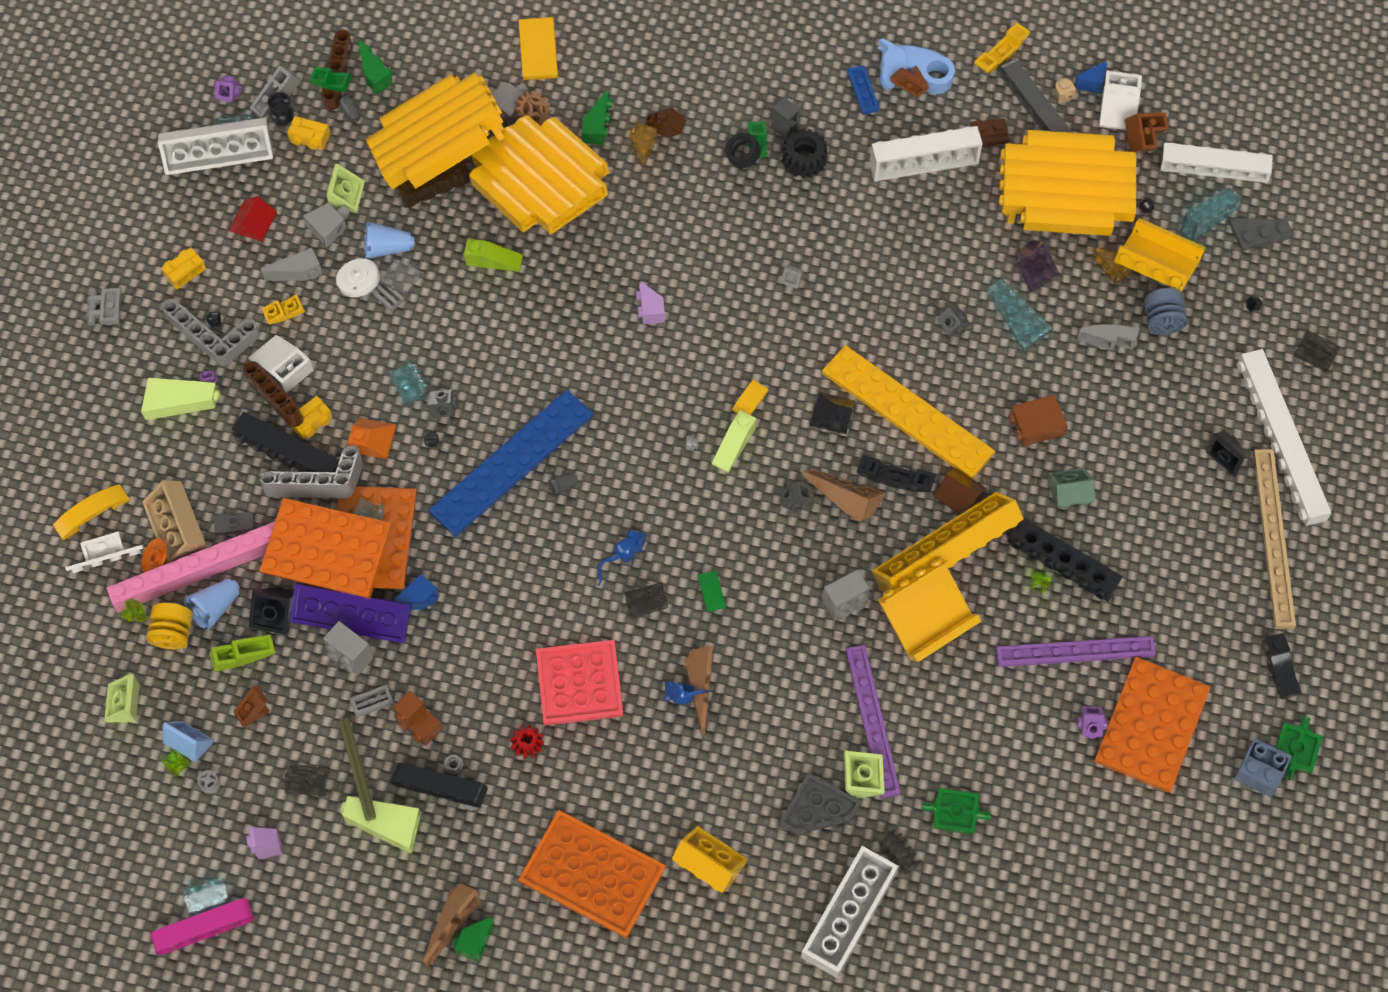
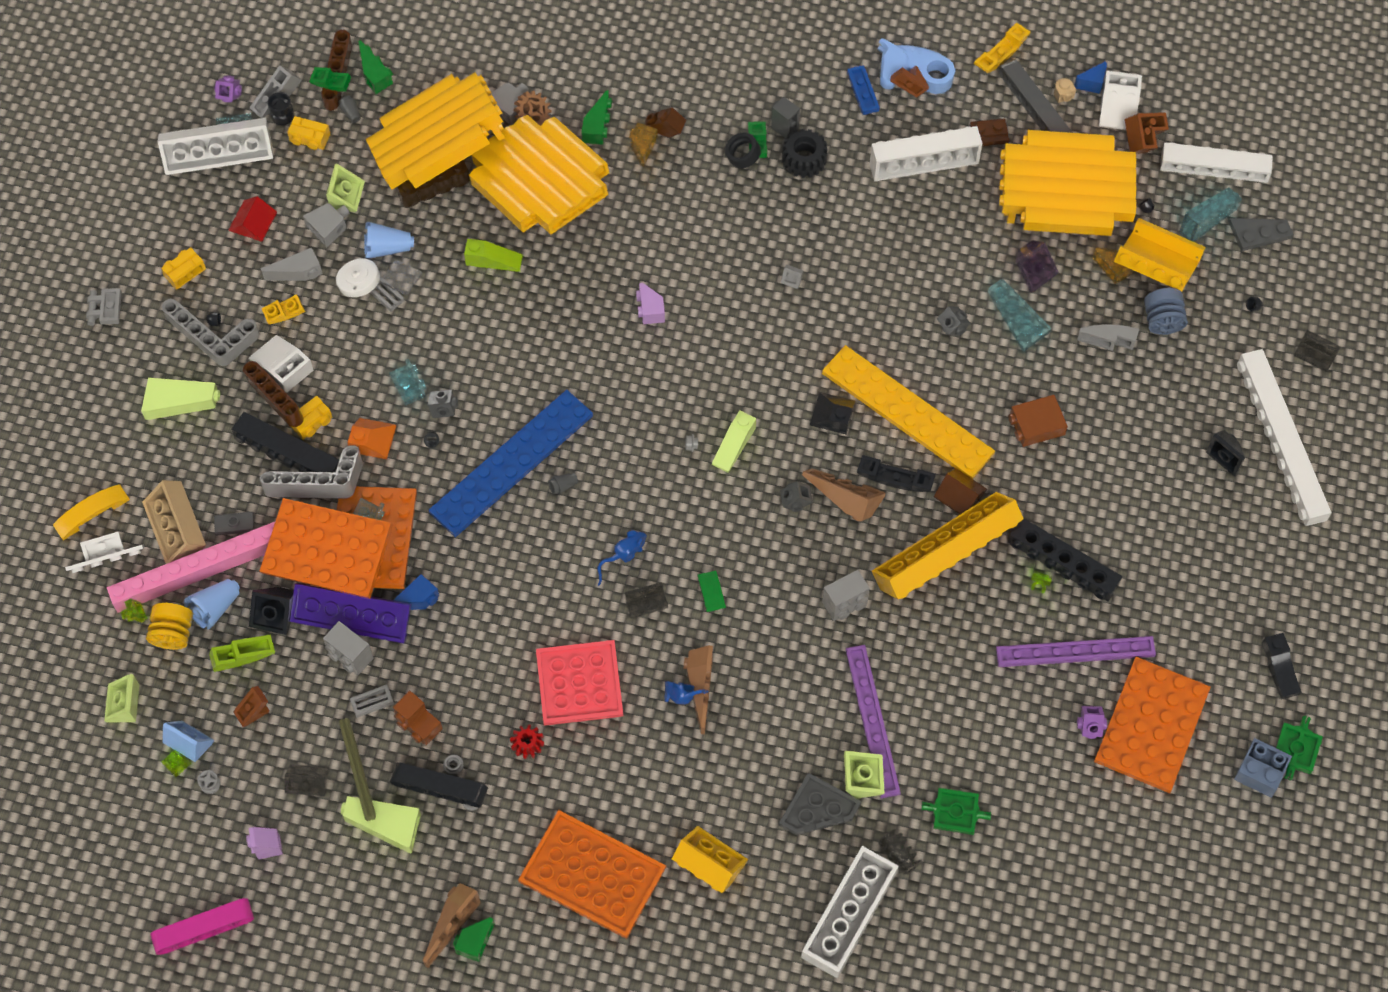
orange dish [141,538,167,573] -> none
clear light blue bracket [183,878,230,917] -> none
medium lavender plate [199,370,218,383] -> none
yellow tile [519,17,558,80] -> none
yellow slope [732,379,769,415] -> none
yellow panel [878,558,981,662] -> none
sand green slope [1047,468,1095,508] -> none
tan plate [1253,449,1296,629] -> none

